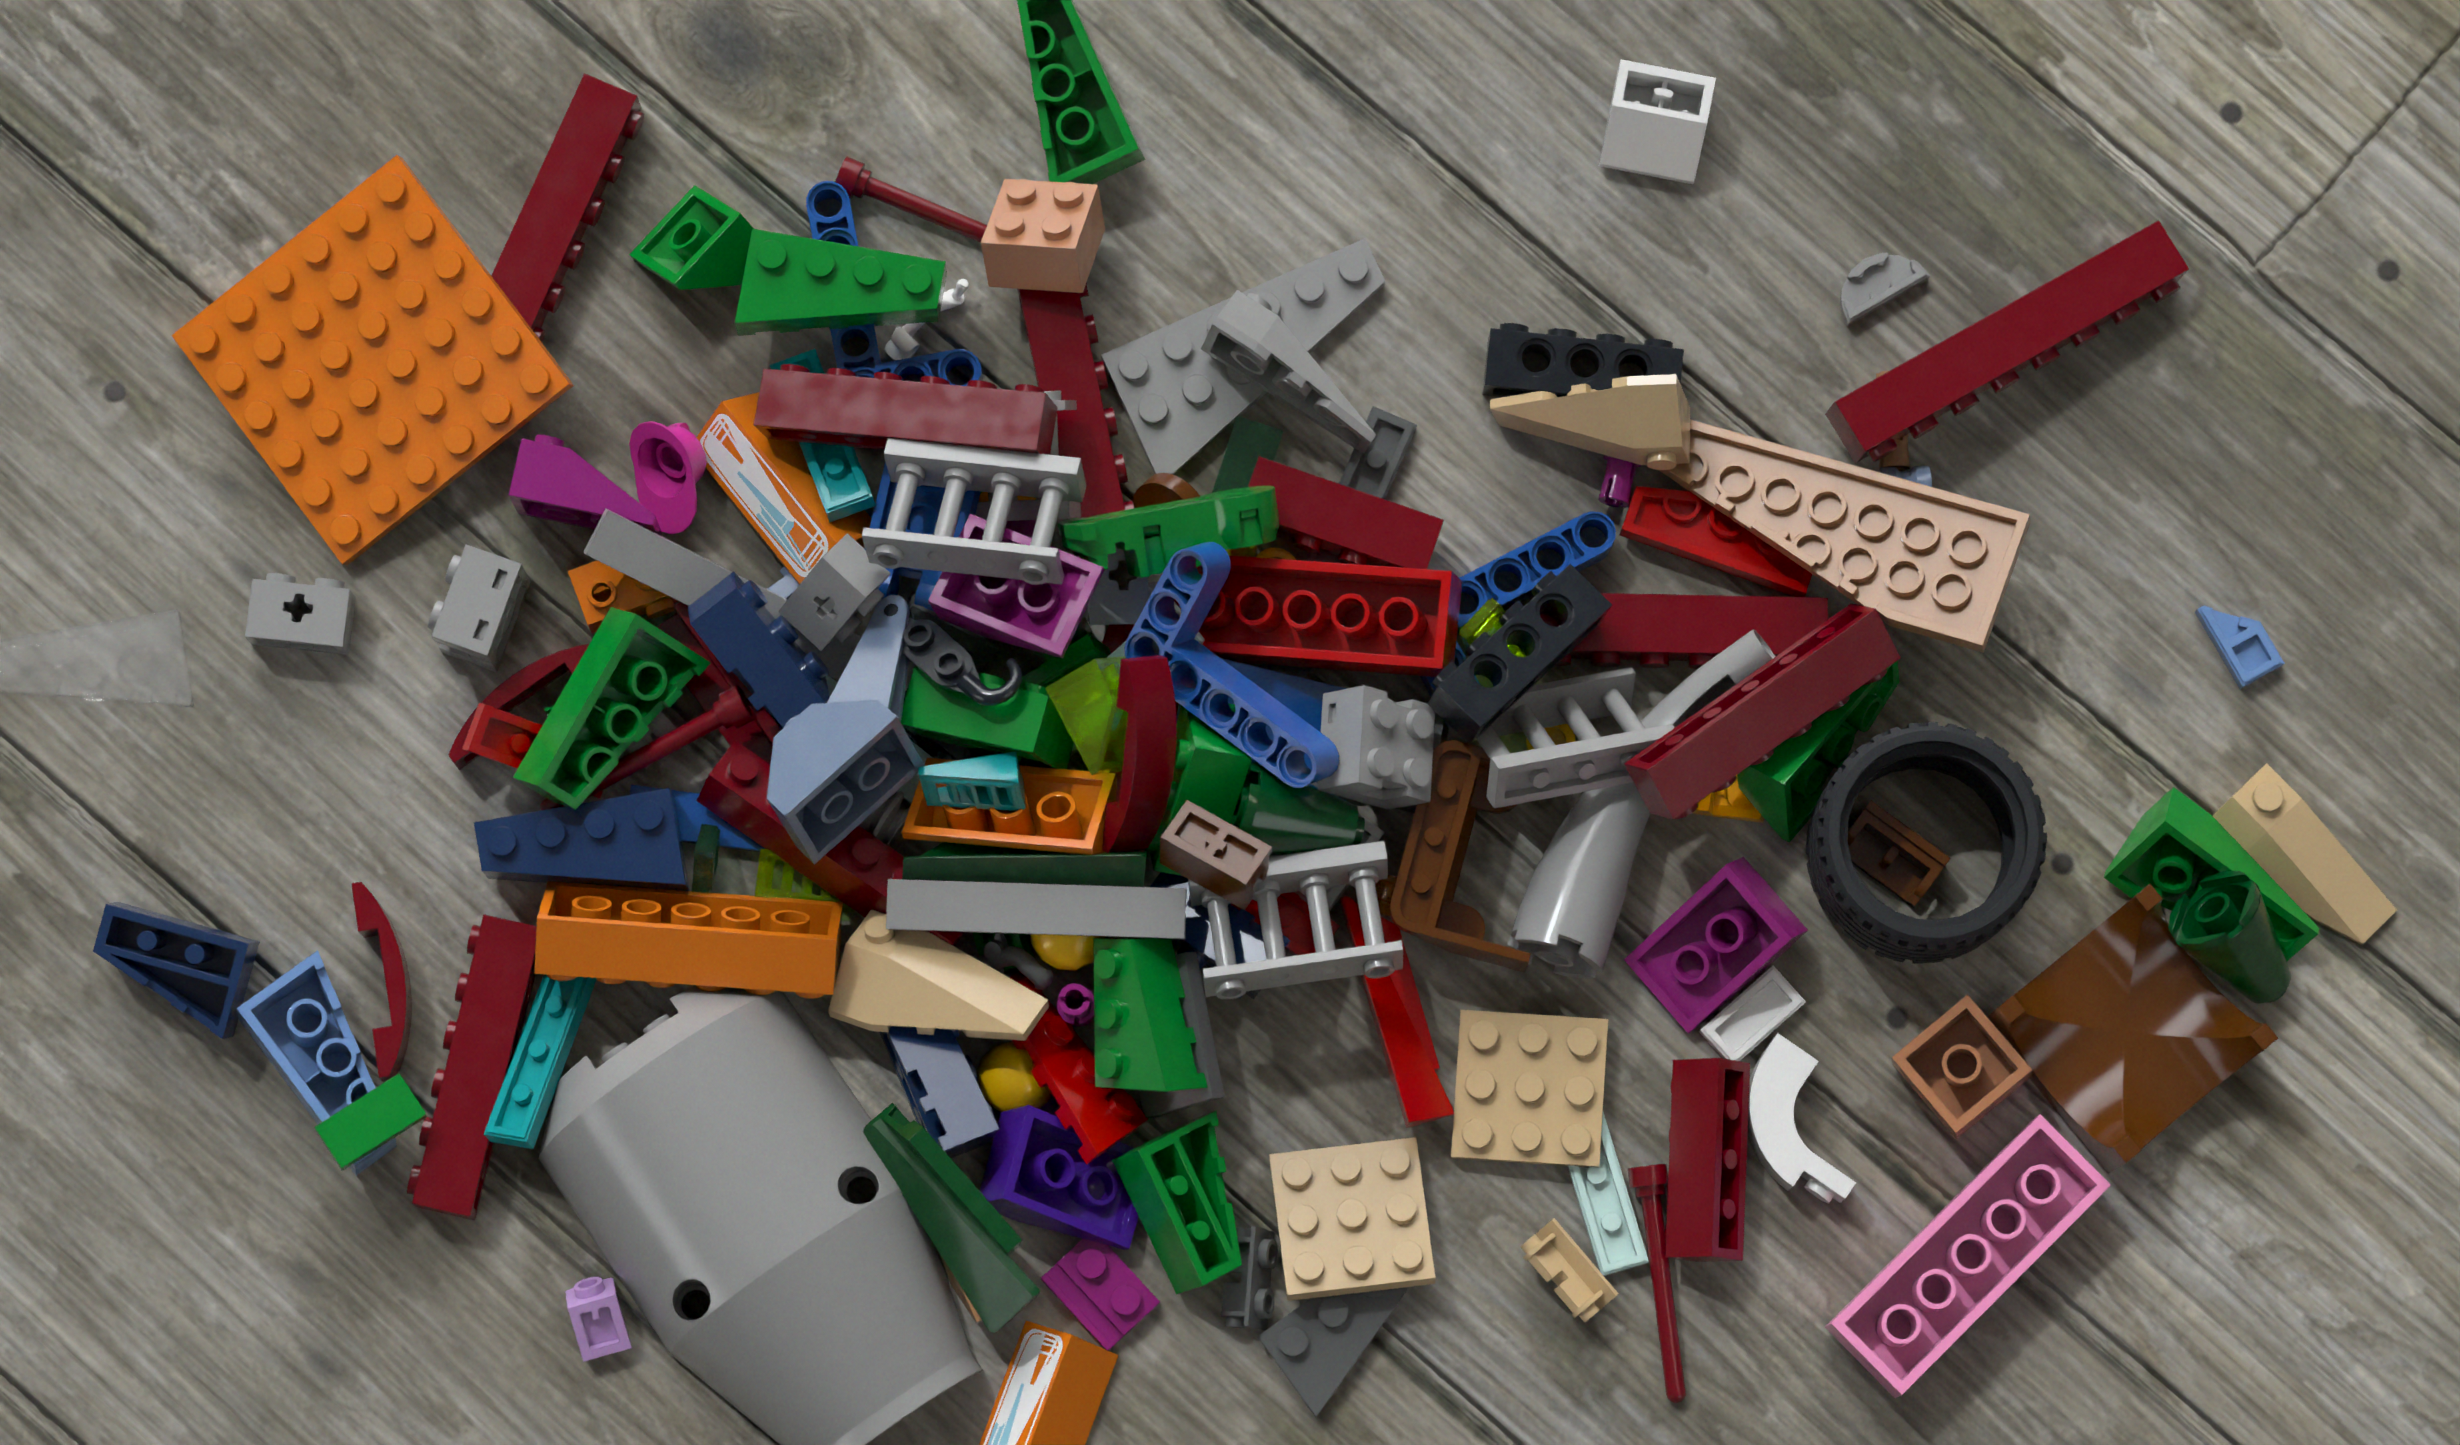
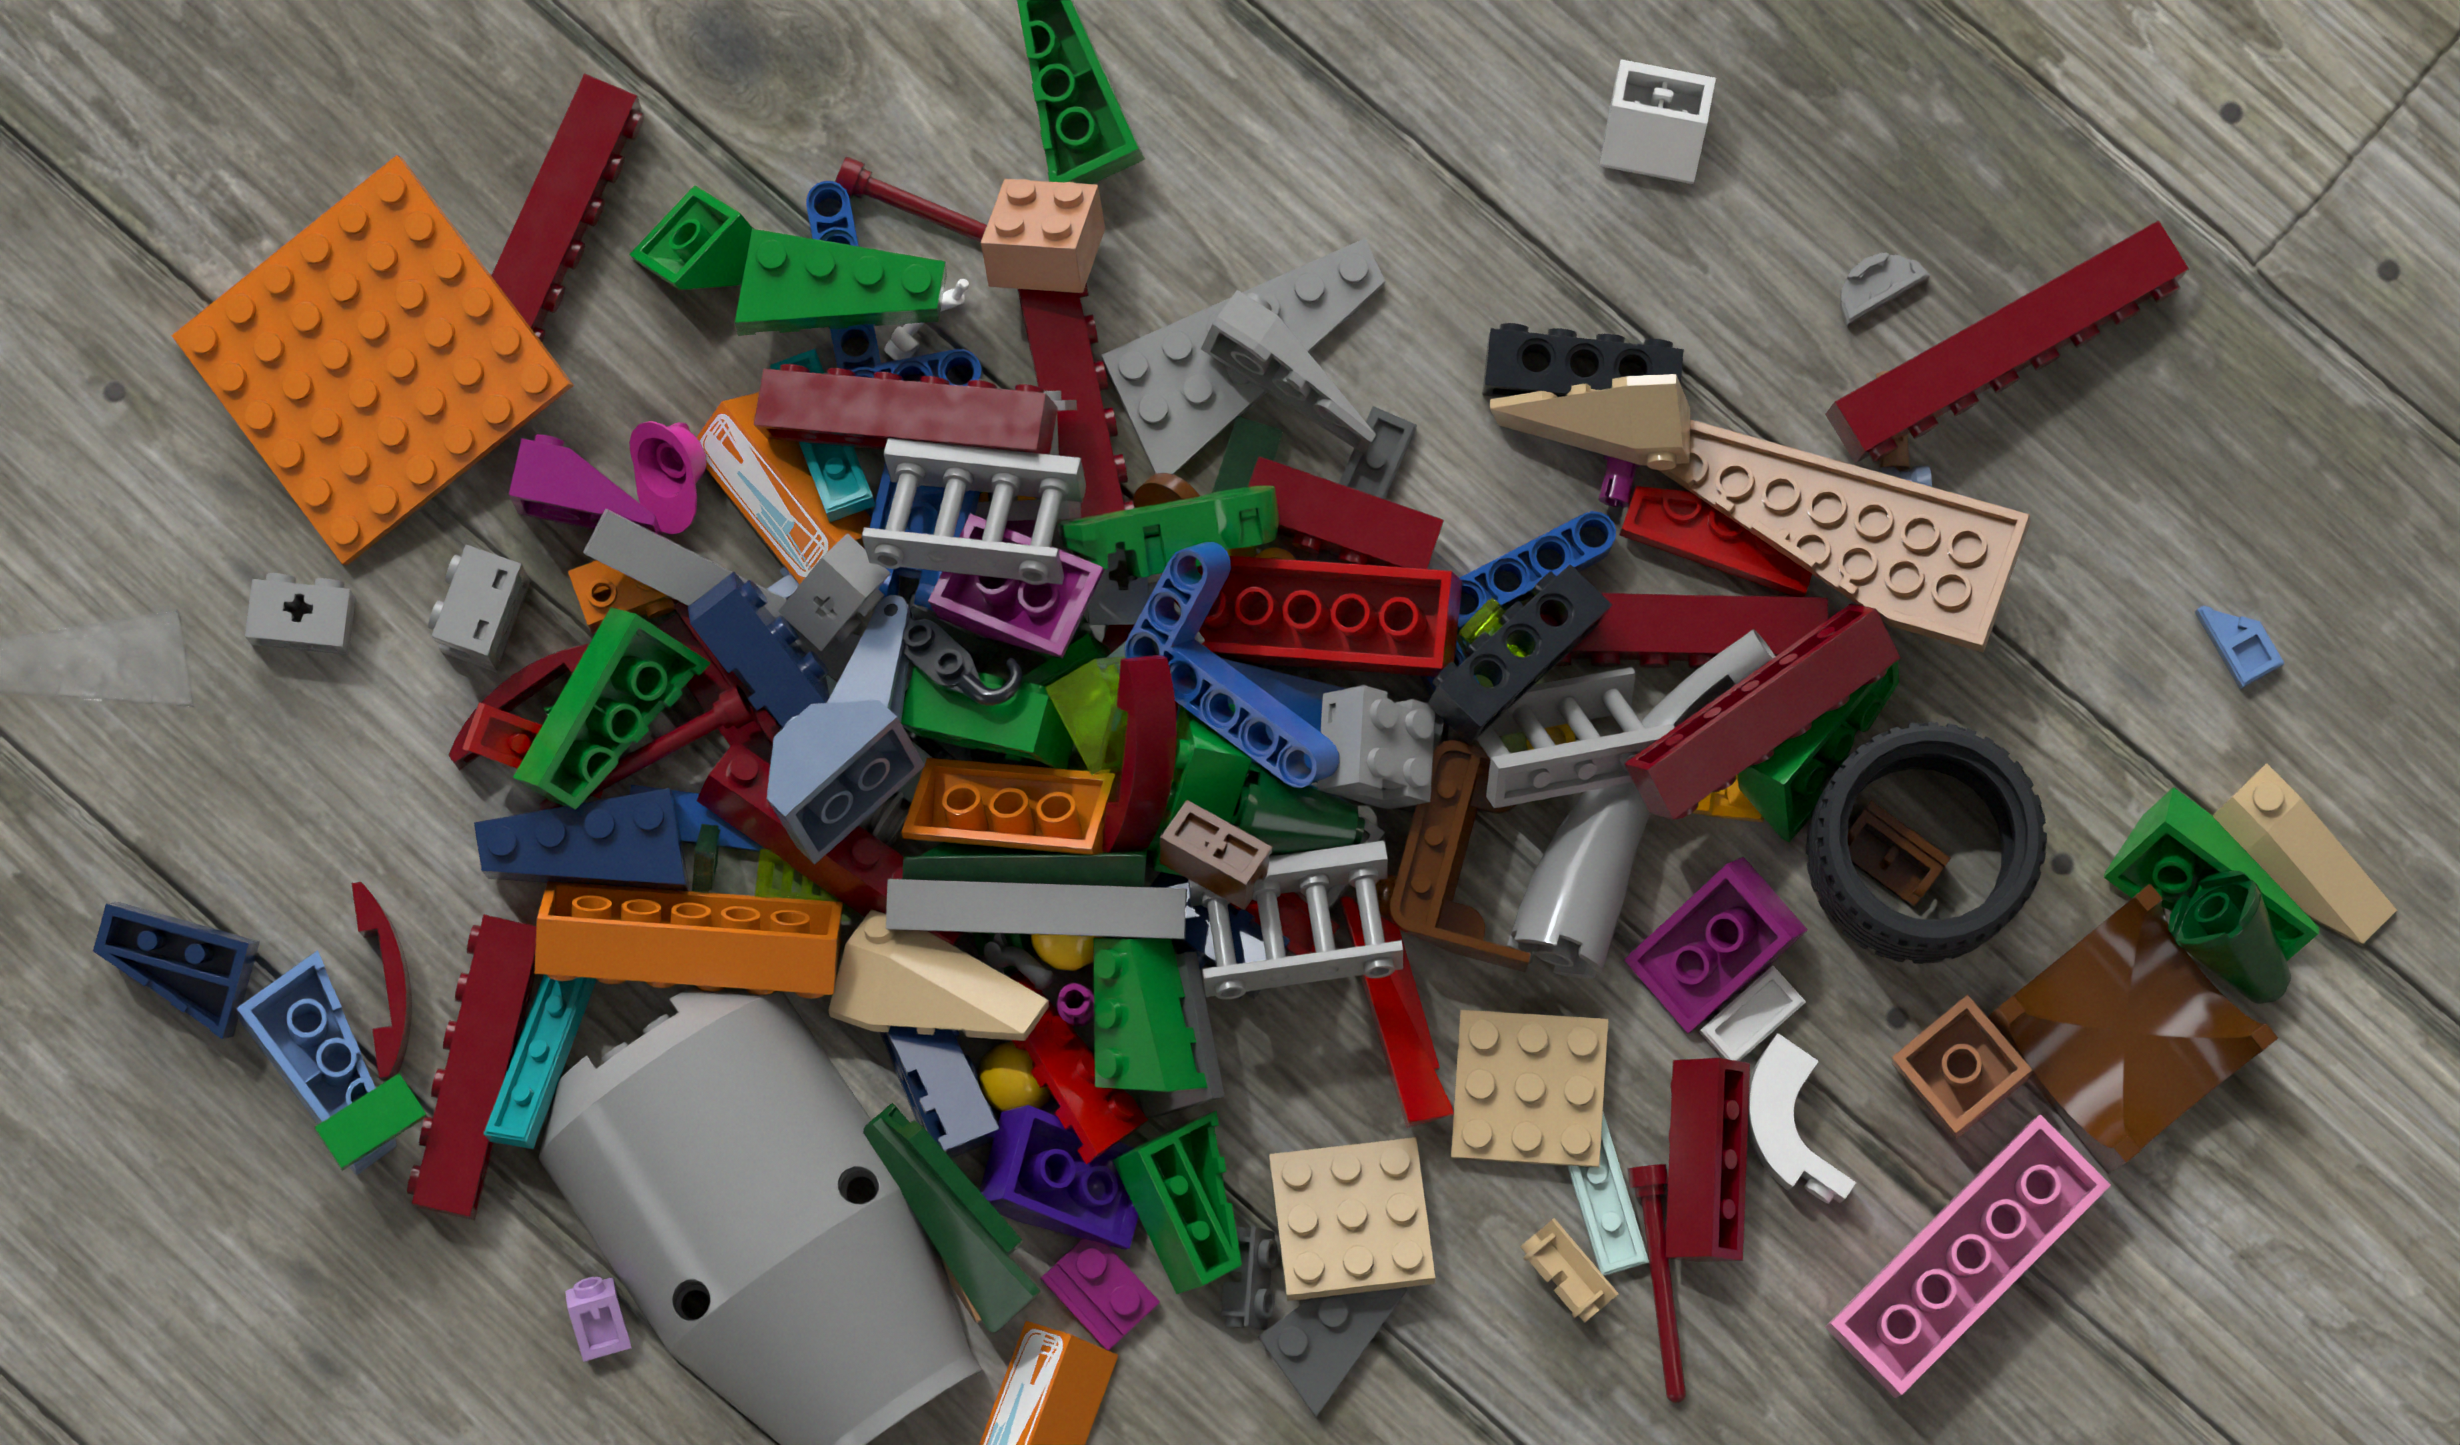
teal slope [918,752,1026,810] -> none

